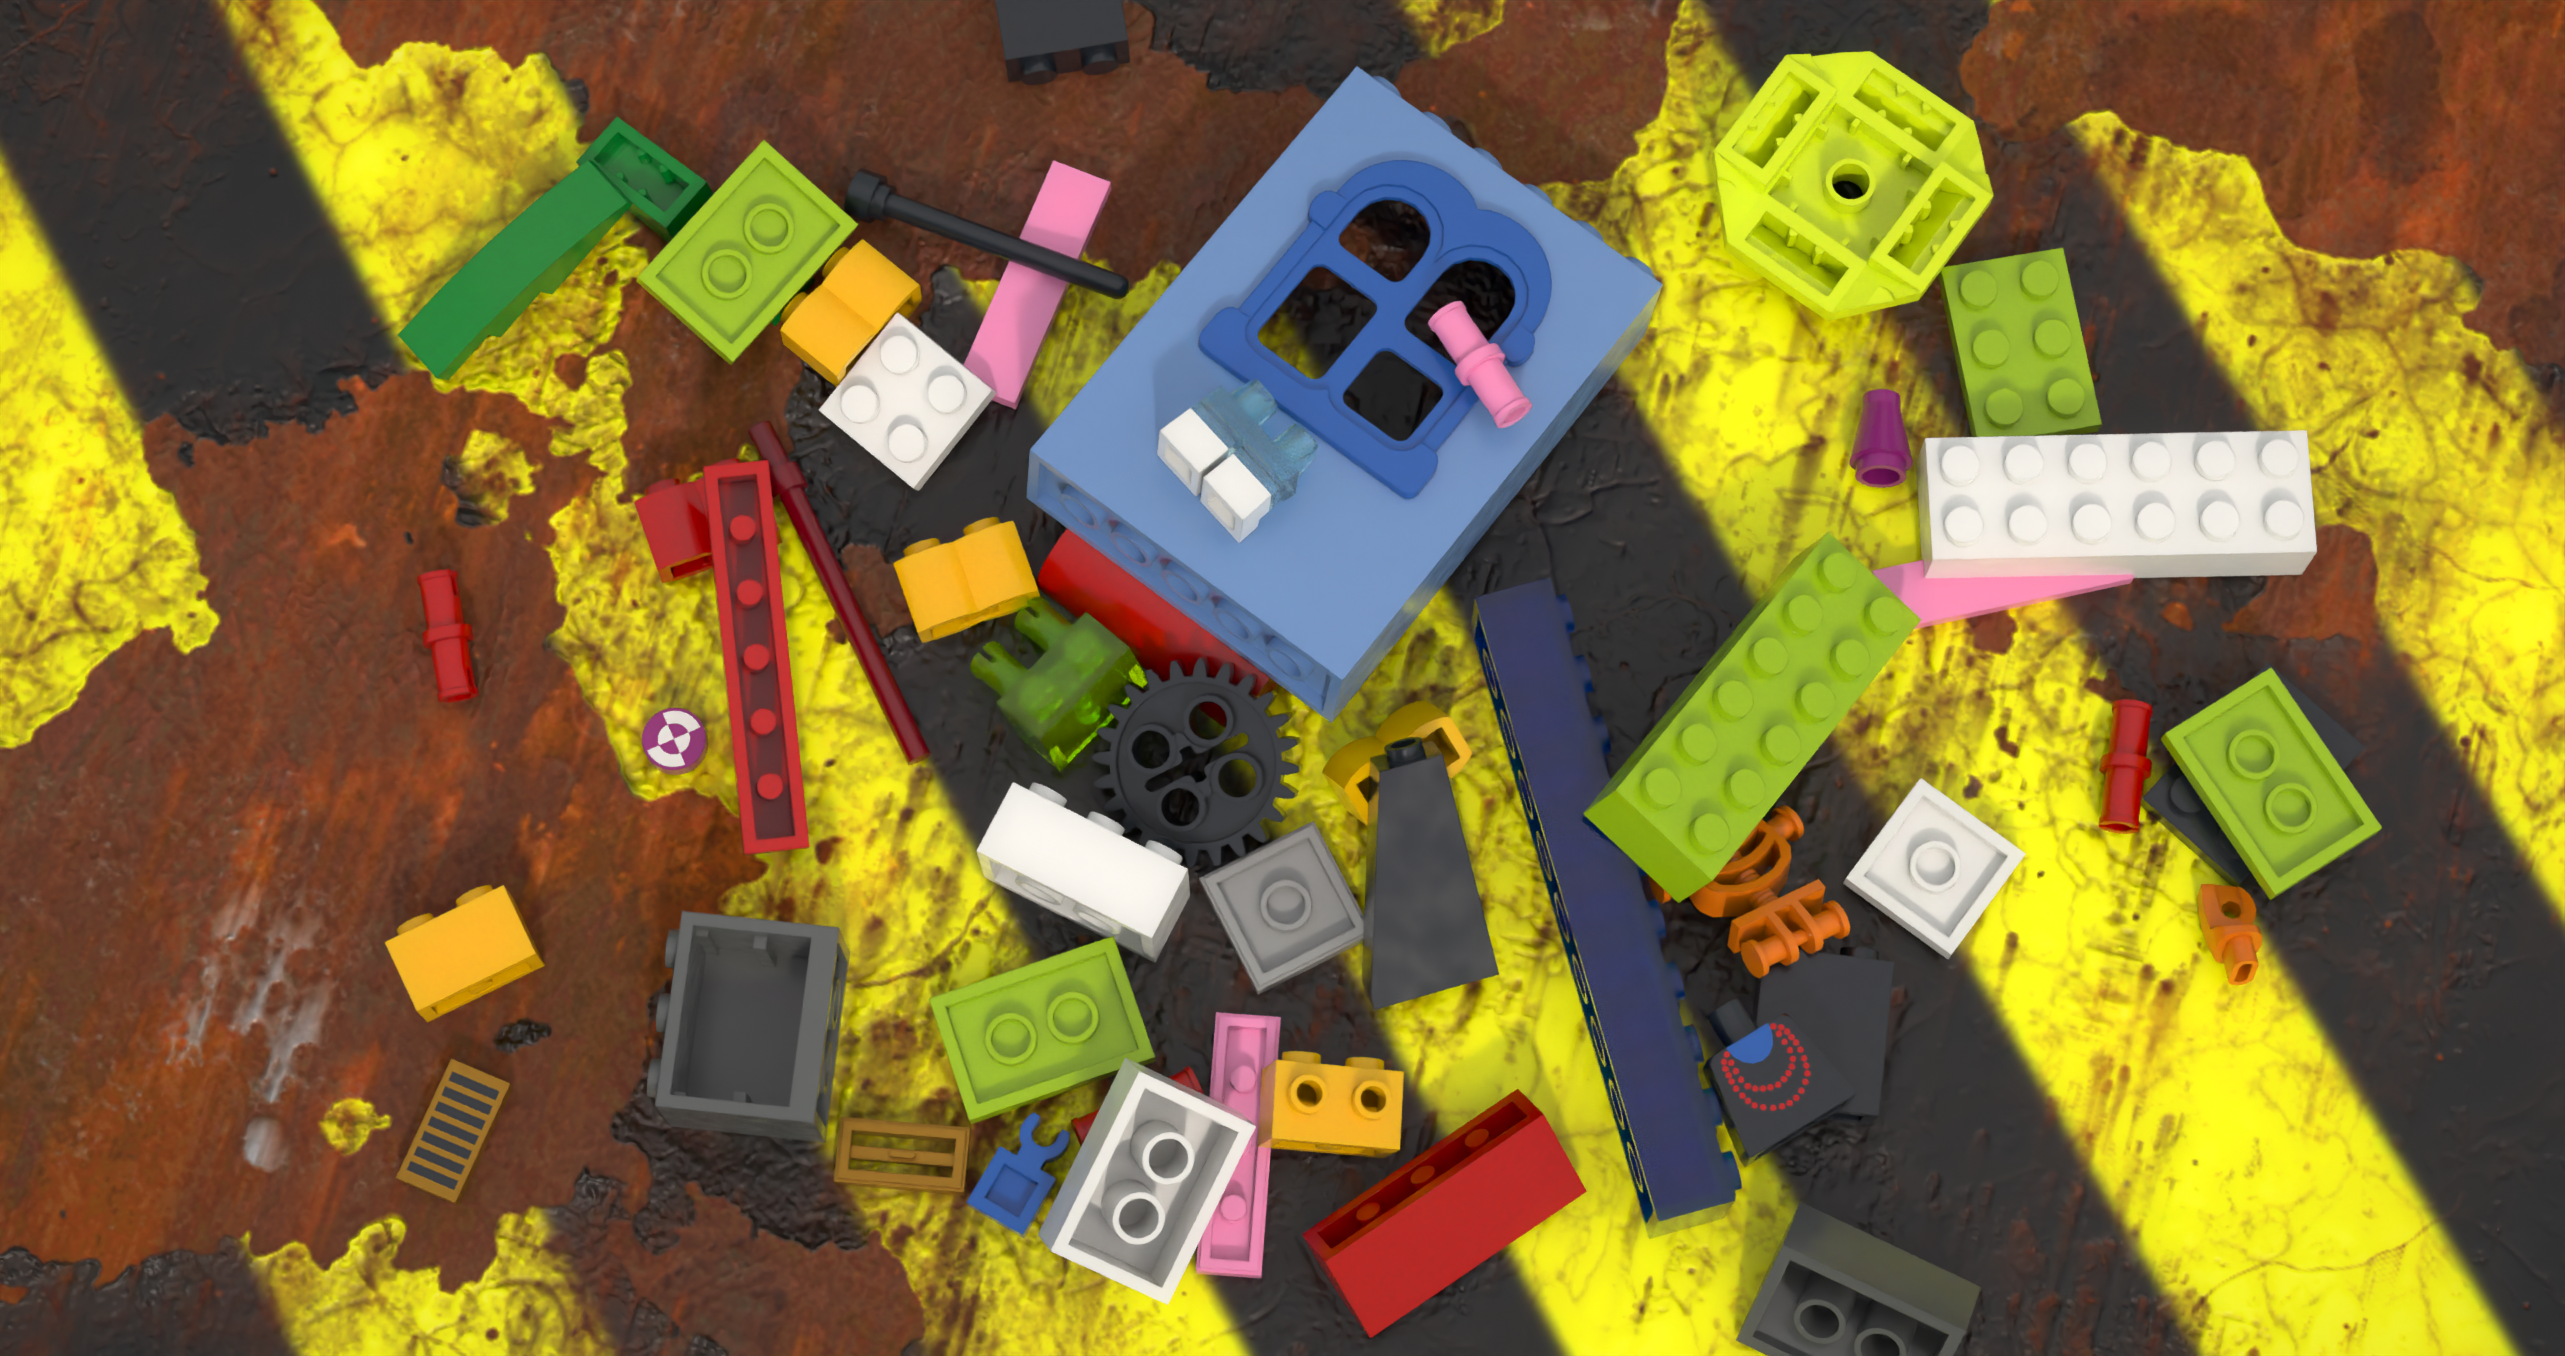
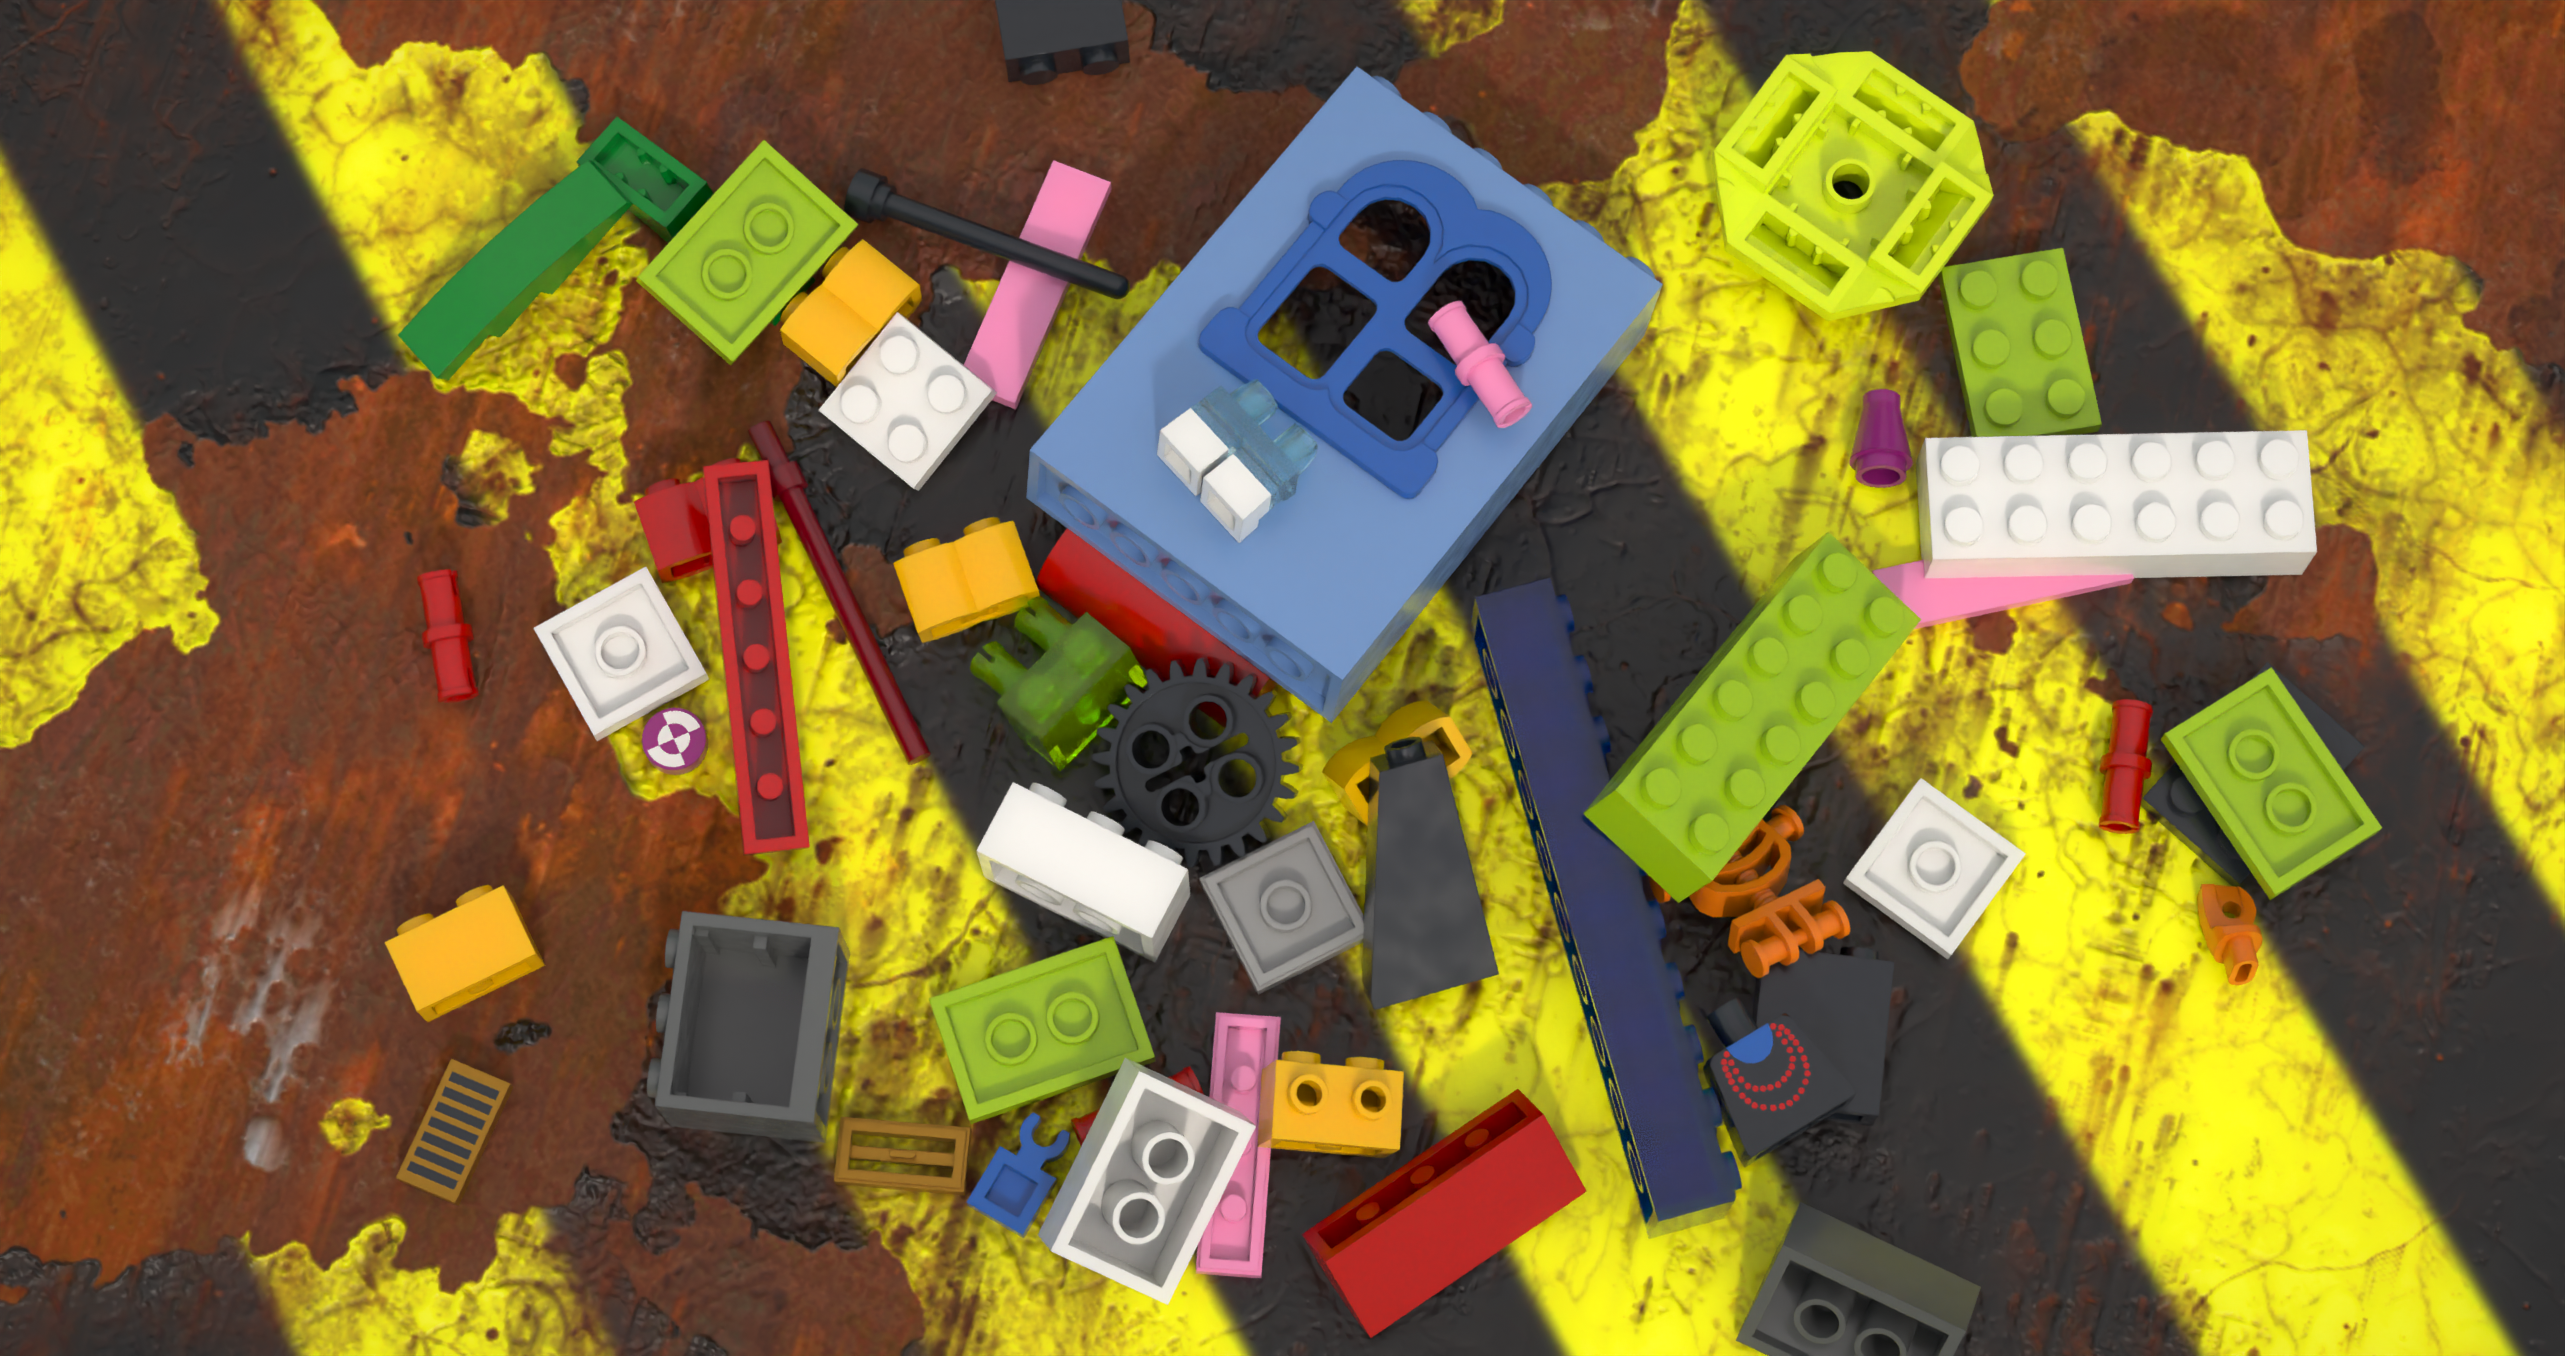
none -> white plate [534,567,709,741]

